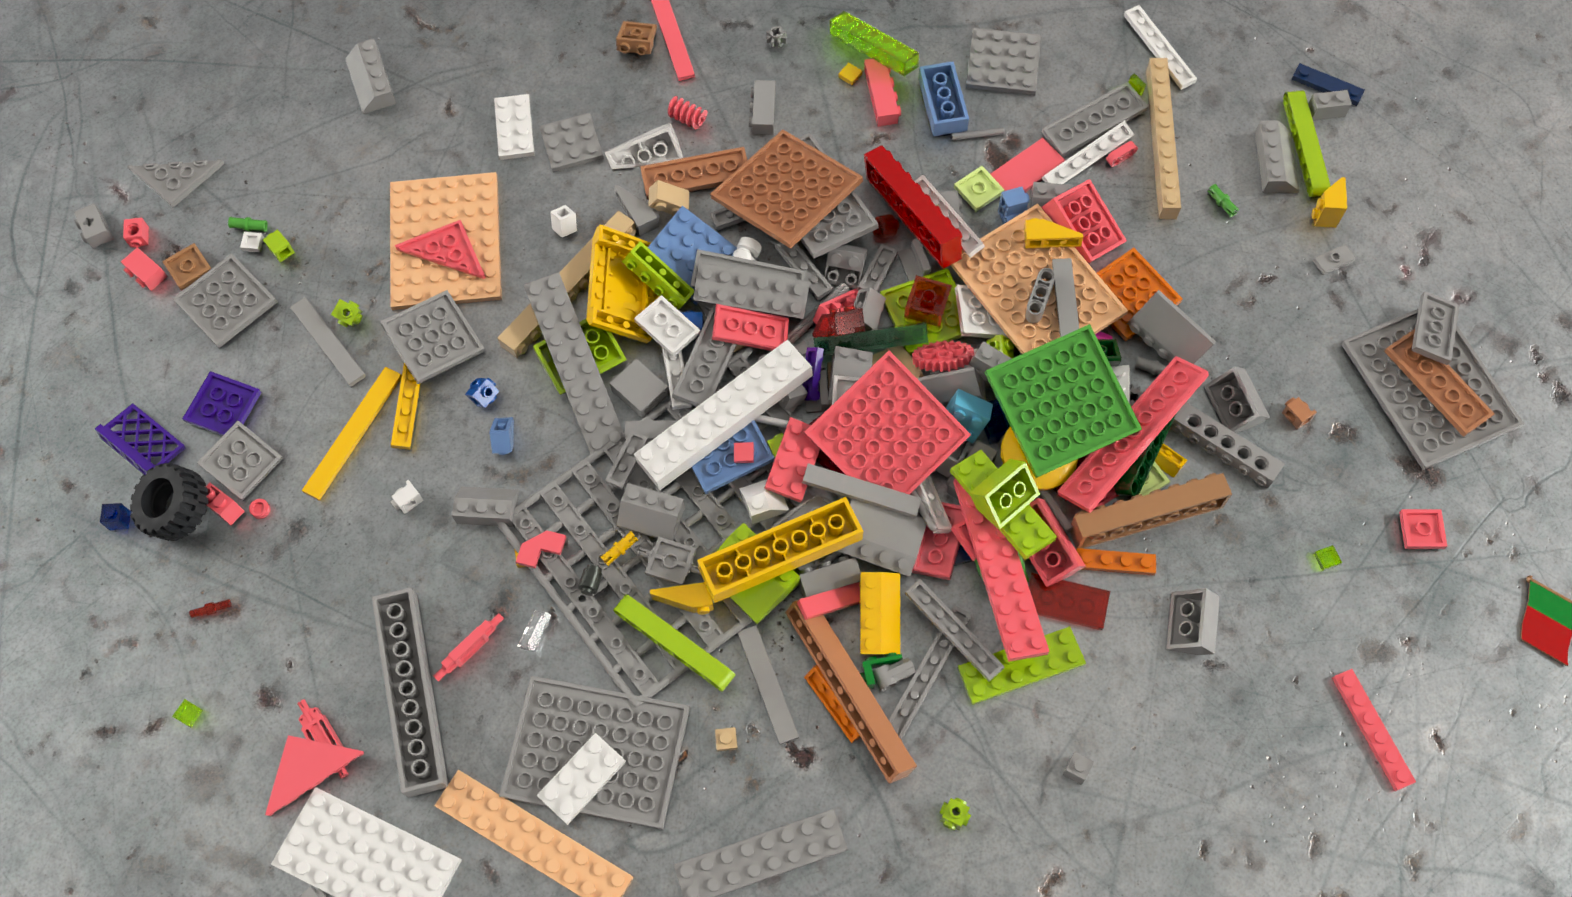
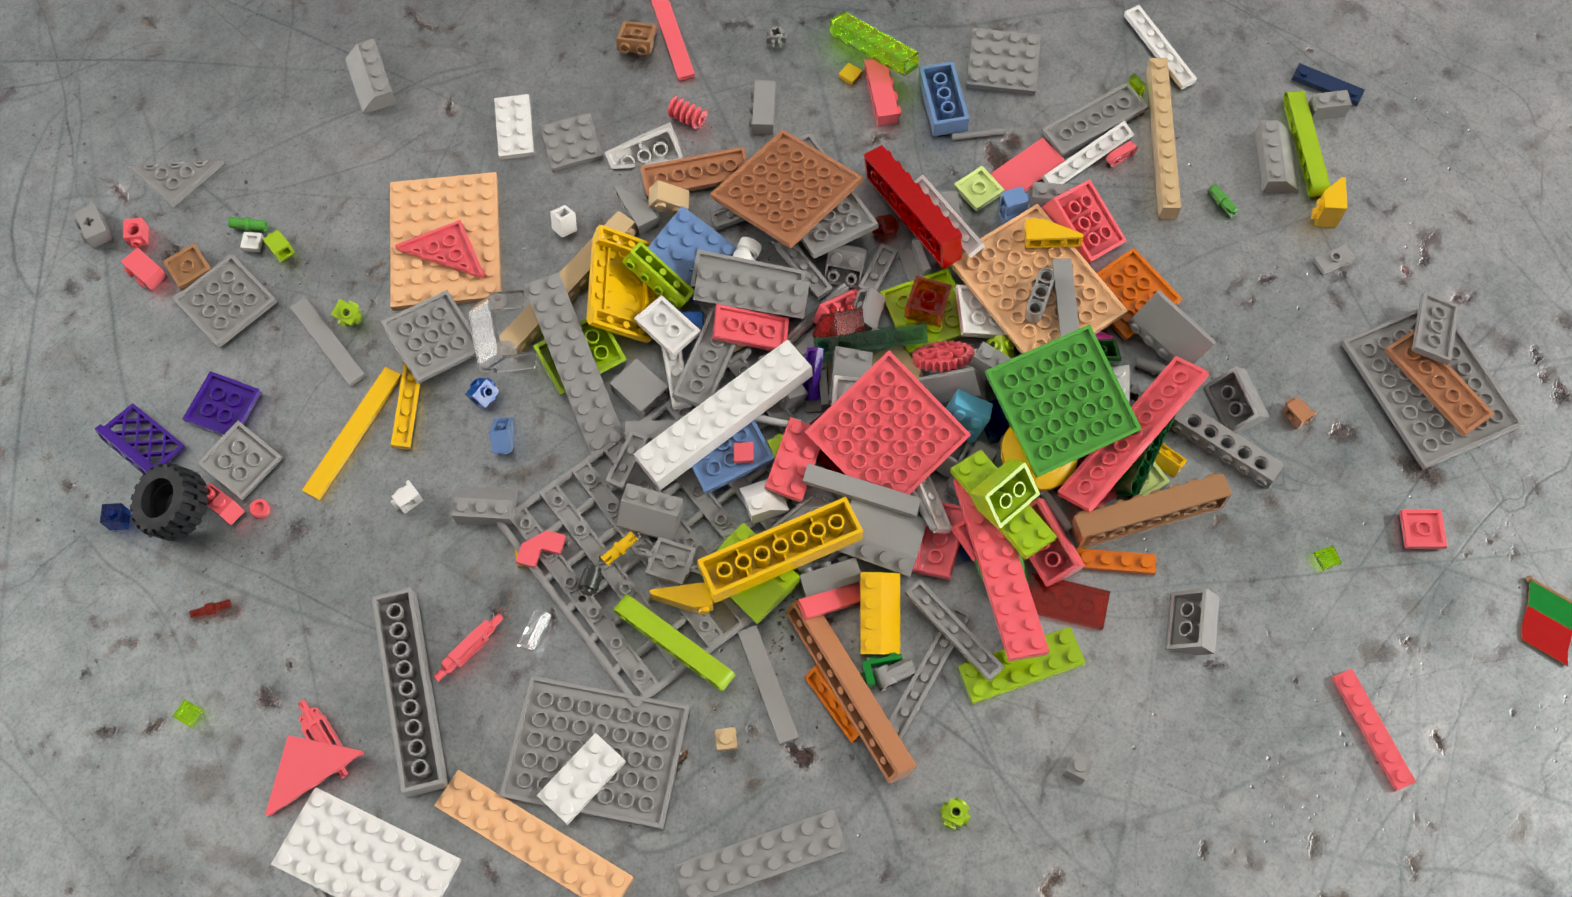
none -> clear windscreen [468,290,537,374]

